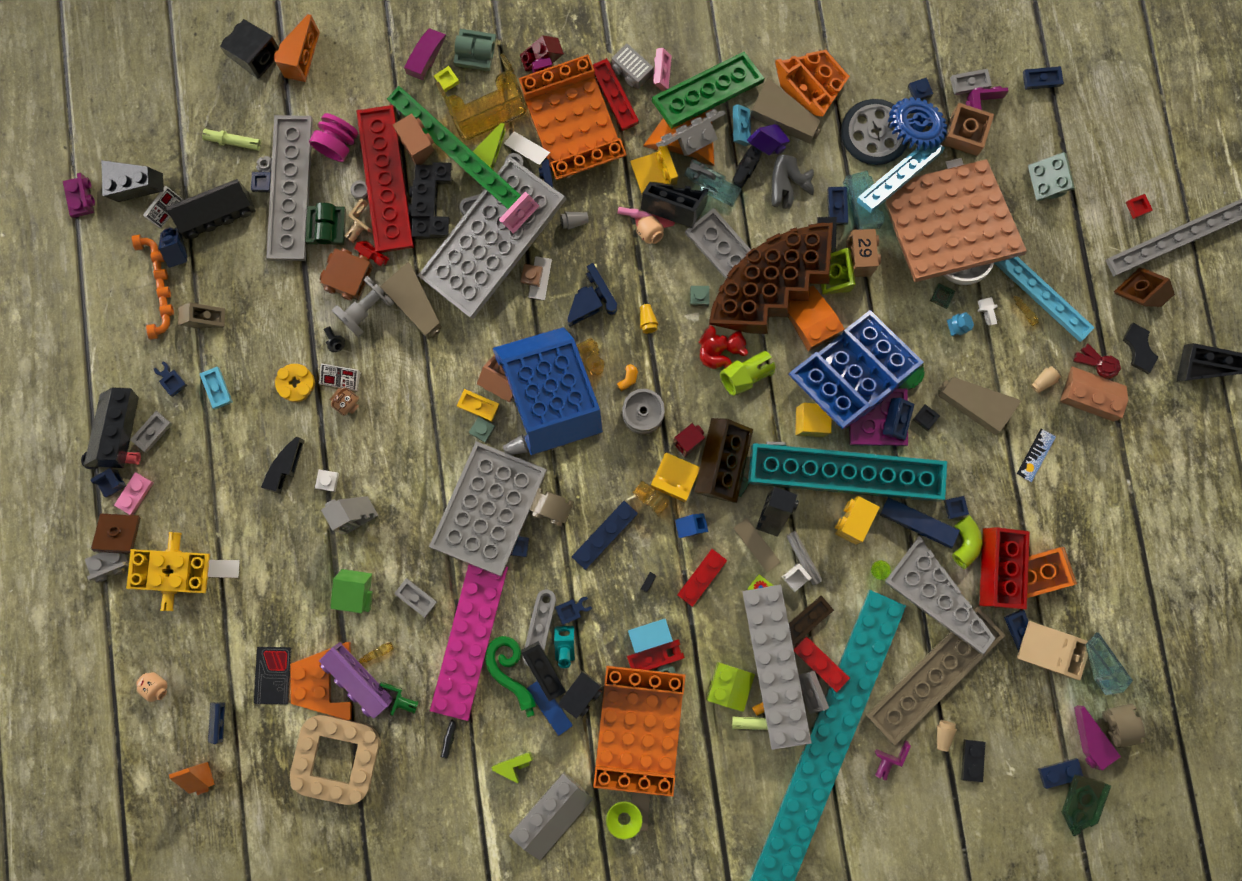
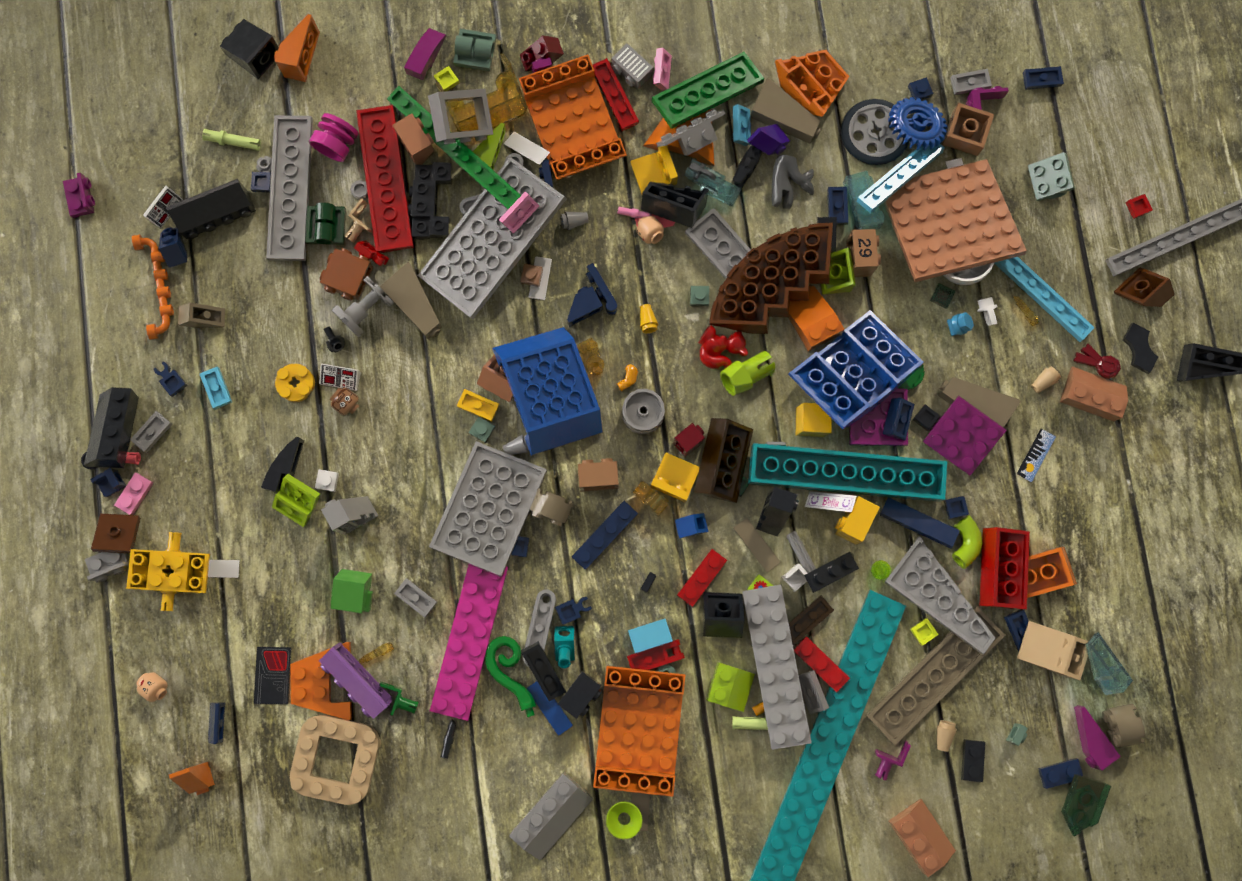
wedge [101,160,164,202] -> none
lime slope [491,751,533,783] -> none
none -> lime slope [272,474,320,527]
none -> light grey window [428,89,493,144]
none -> medium nougat brick [578,458,619,492]
none -> black slope [703,592,744,638]
none -> black plate [804,552,859,593]
none -> white sticker [805,491,857,512]
none -> nougat slope [888,799,956,877]
none -> neon yellow plate [910,618,939,646]
none -> magenta plate [923,395,1007,476]
none -> sand green plate [1006,723,1028,746]

